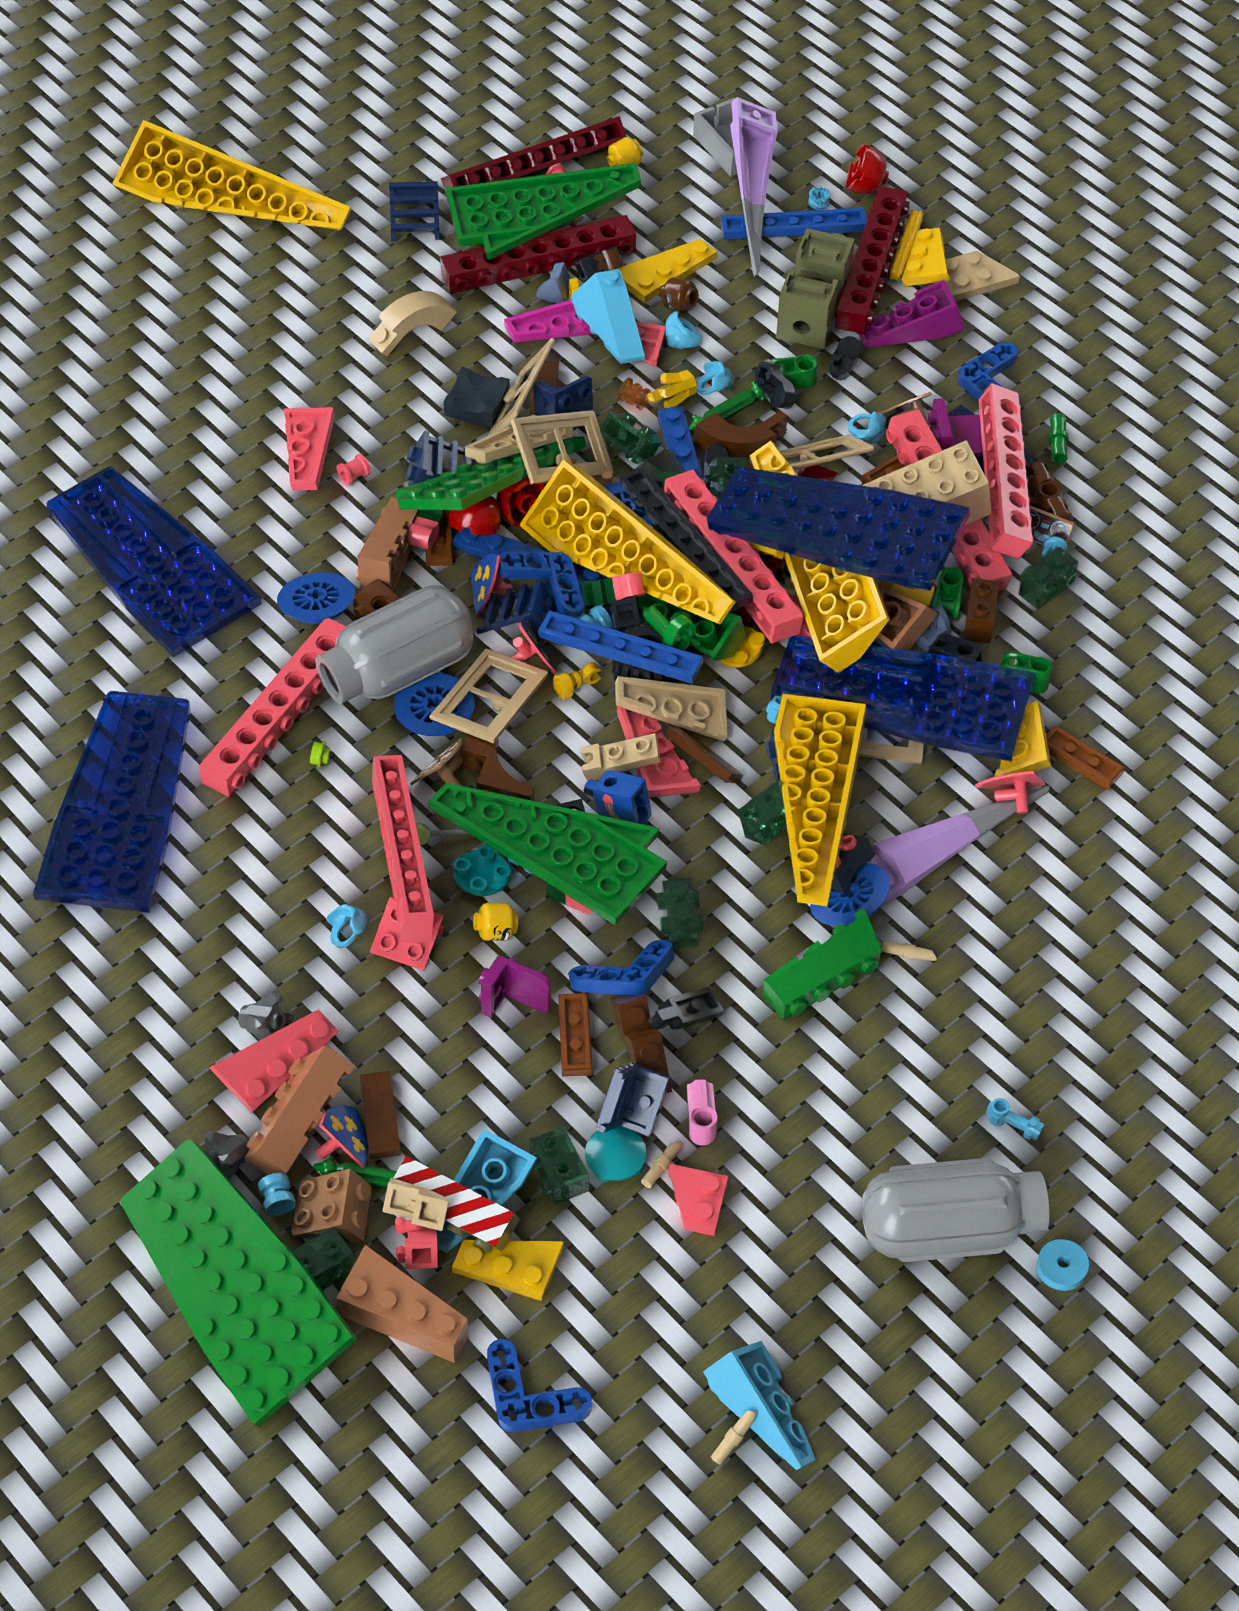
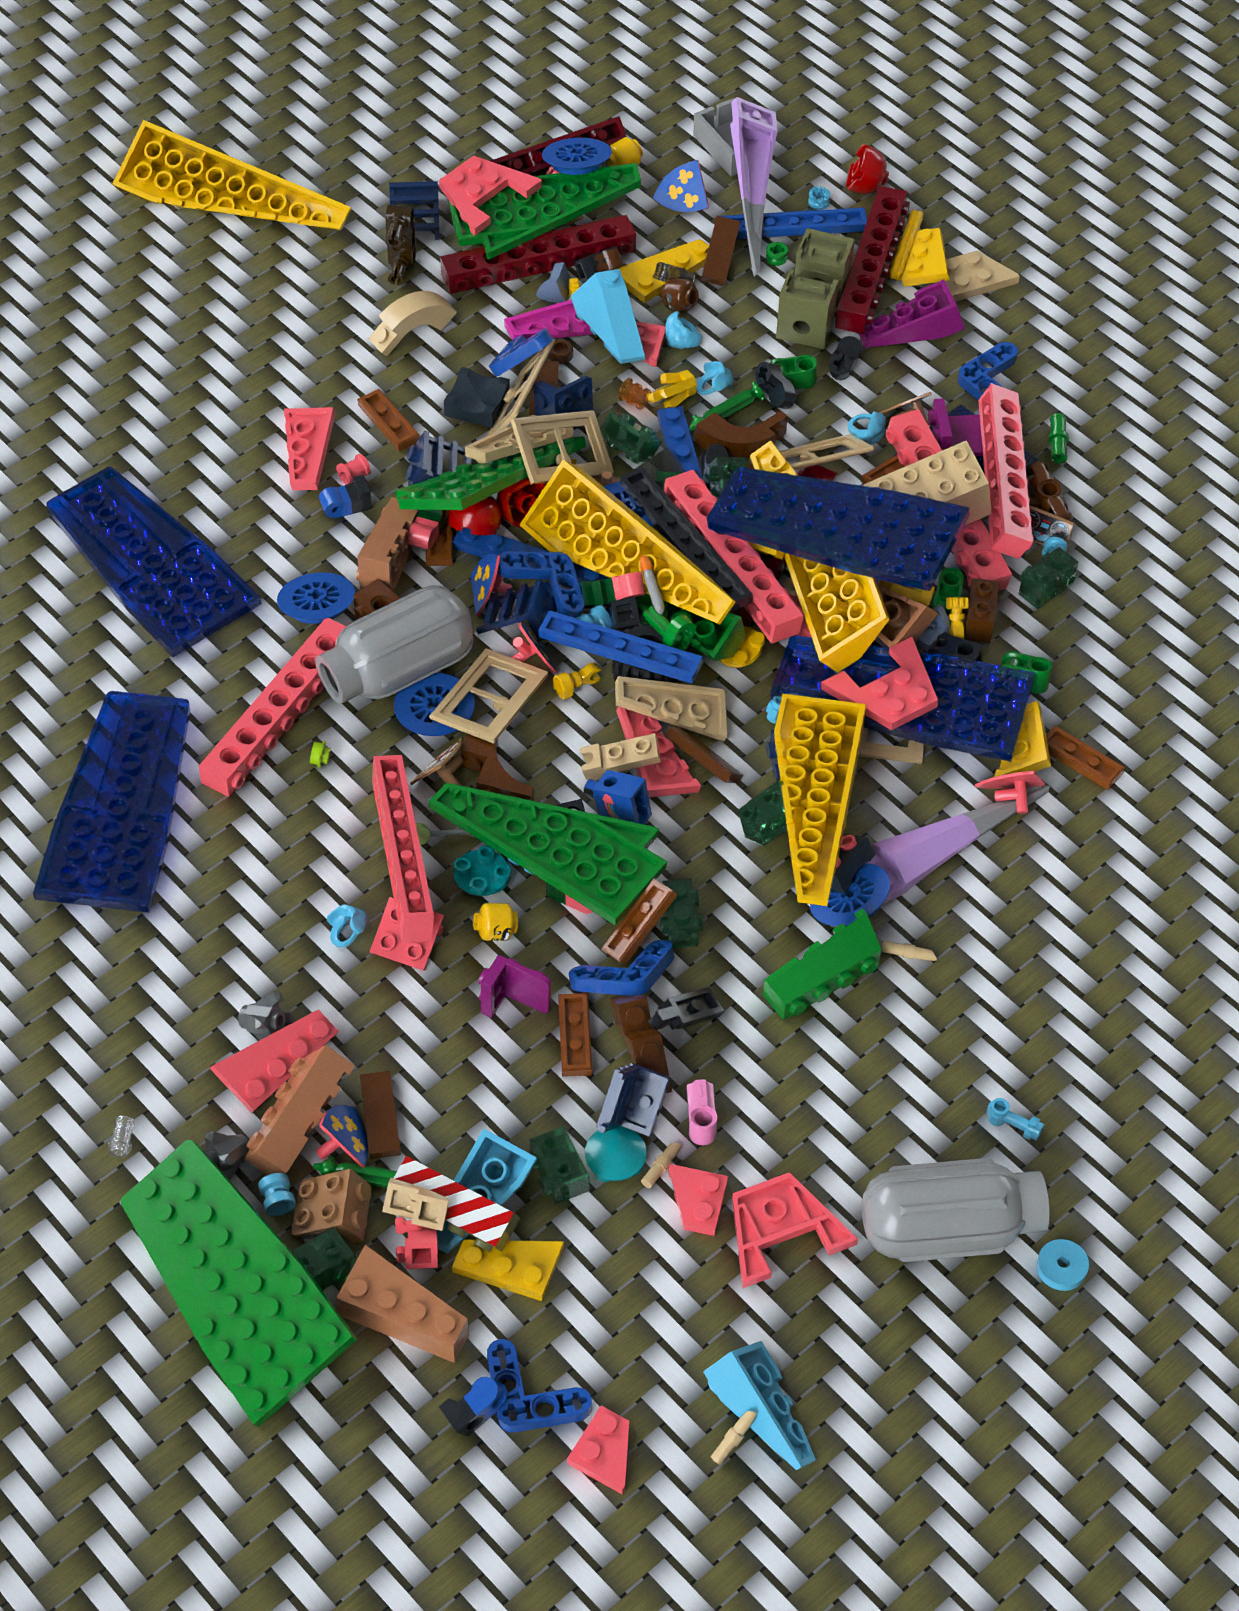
none -> clear pin [107,1116,135,1158]
none -> leg [319,475,372,518]
none -> dark orange tile [357,389,420,452]
none -> dark brown piece [385,205,416,285]
none -> coral wing [439,156,542,235]
none -> leg [439,1377,508,1437]
none -> blue beam [489,328,553,377]
none -> blue piece [542,138,612,175]
none -> reddish brown tile [548,340,573,364]
none -> coral wing [567,1405,629,1494]
none -> dark orange tile [602,879,677,966]
none -> light grey piece [640,555,664,614]
none -> shield [653,160,709,212]
none -> clear smoke piece [653,262,696,283]
none -> reddish brown tile [701,215,740,287]
none -> coral wing [732,1172,858,1289]
none -> green bush [766,242,788,266]
none -> coral wing [821,637,938,731]
none -> yellow piece [946,597,969,639]

